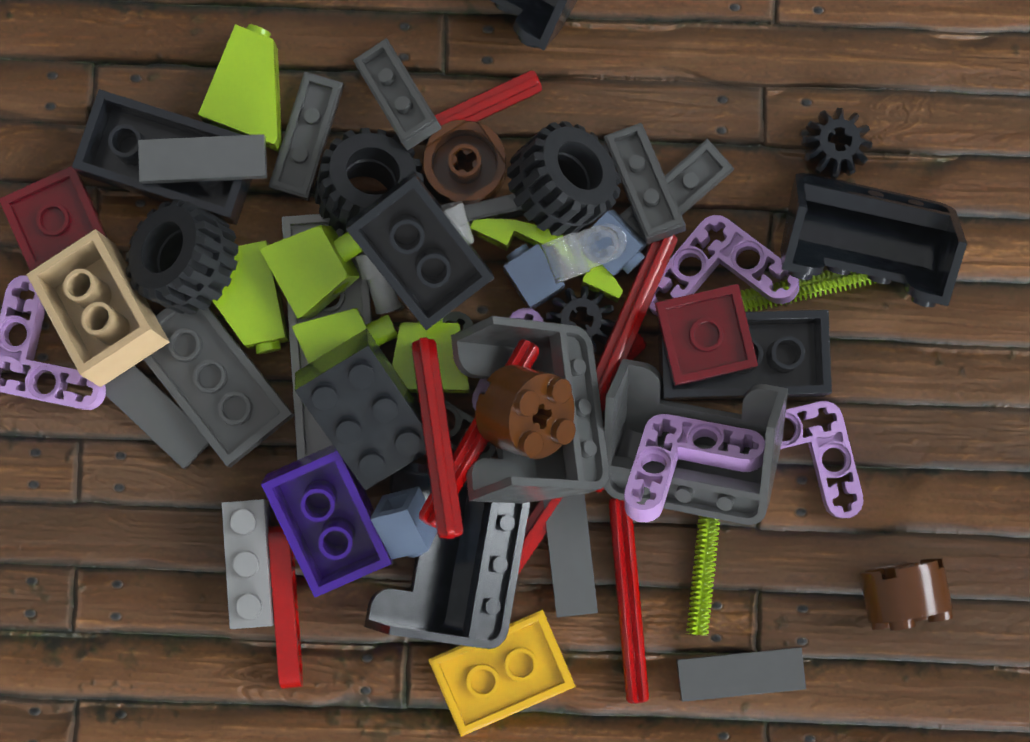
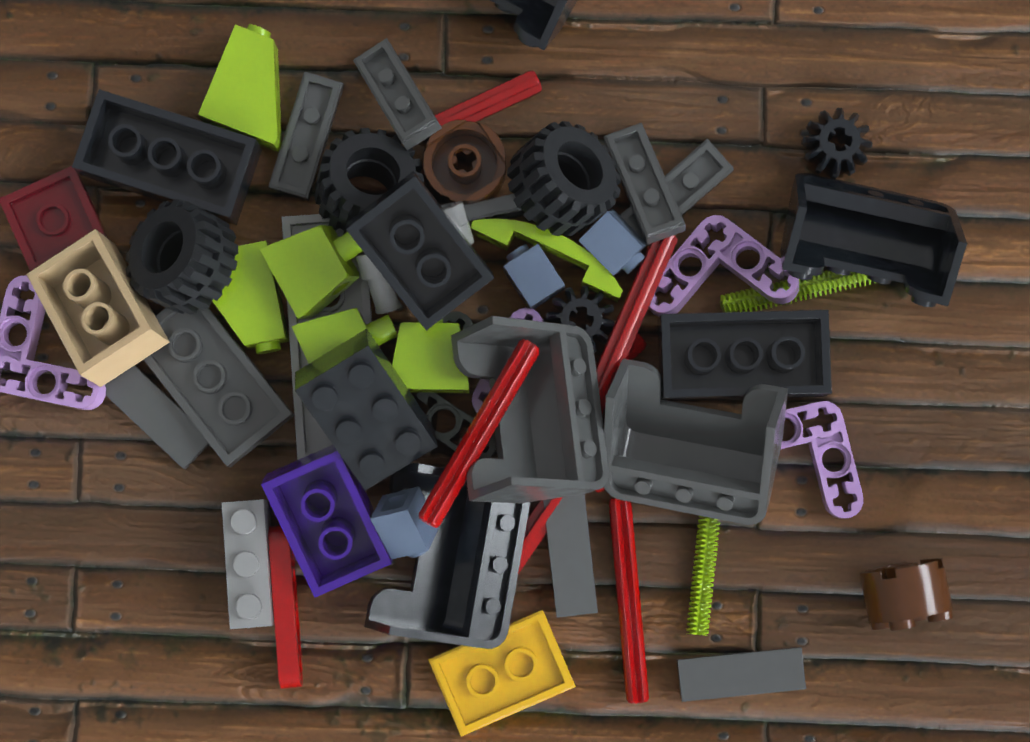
dark grey tile [138,134,267,184] -> none
red axle [411,337,464,539] -> none
reddish brown brick [475,365,576,459] -> none
clear piece [541,223,627,284] -> none
lavender beam [624,414,765,522] -> none
dark red plate [655,284,758,386] -> none

